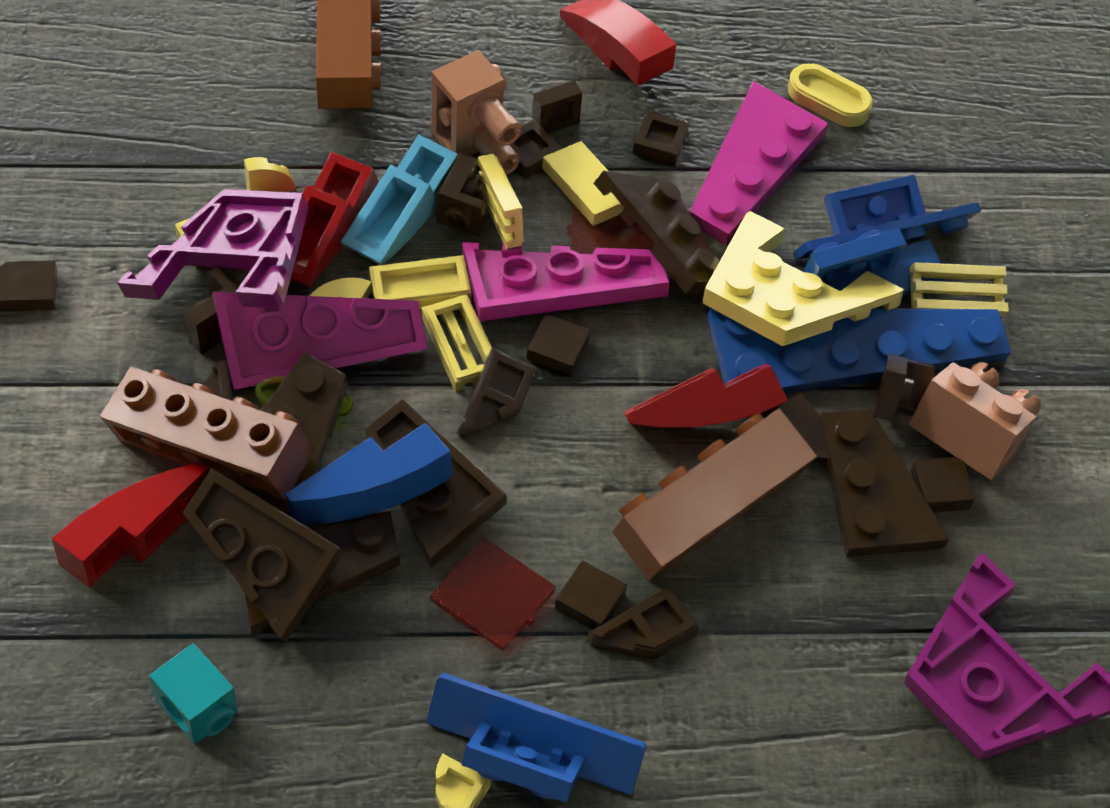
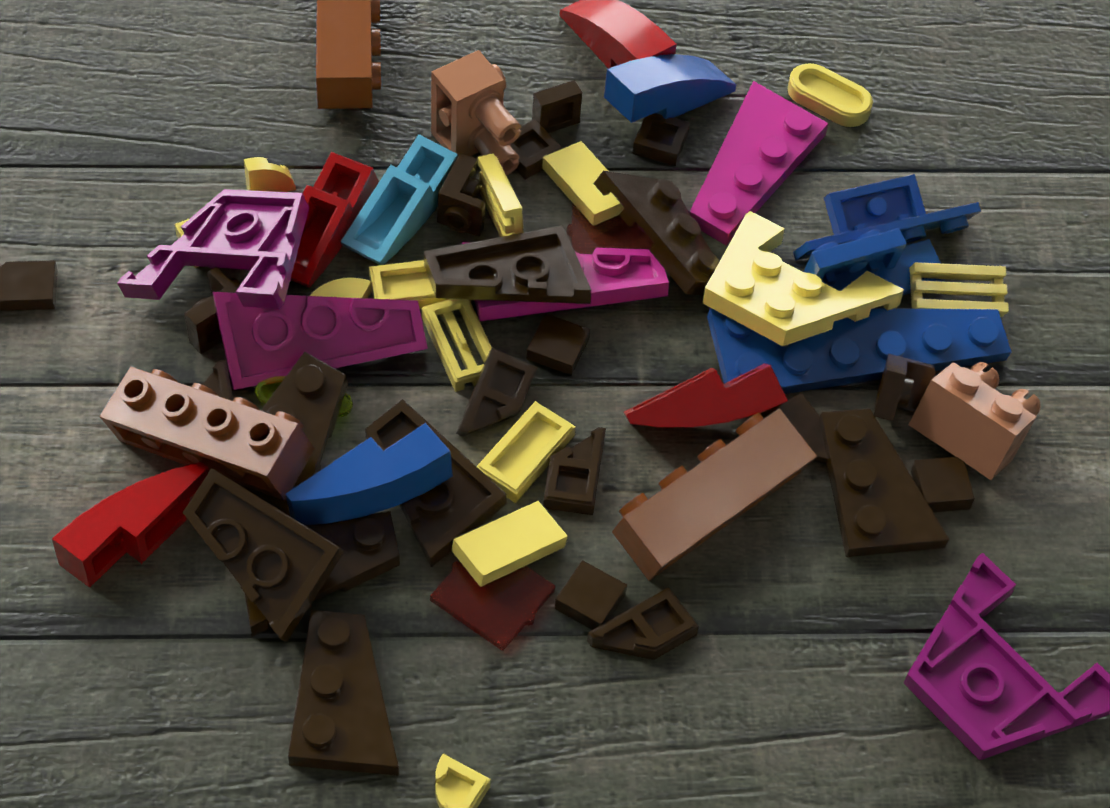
teal brick [149,643,238,745] -> none
blue bracket [426,673,647,802] -> none
none -> dark brown wing [288,610,399,776]
none -> dark brown wing [424,225,591,304]
none -> light yellow tile [451,501,568,587]
none -> light yellow tile [476,401,576,503]
none -> dark brown tile [543,427,606,515]
none -> blue slope [604,54,736,123]

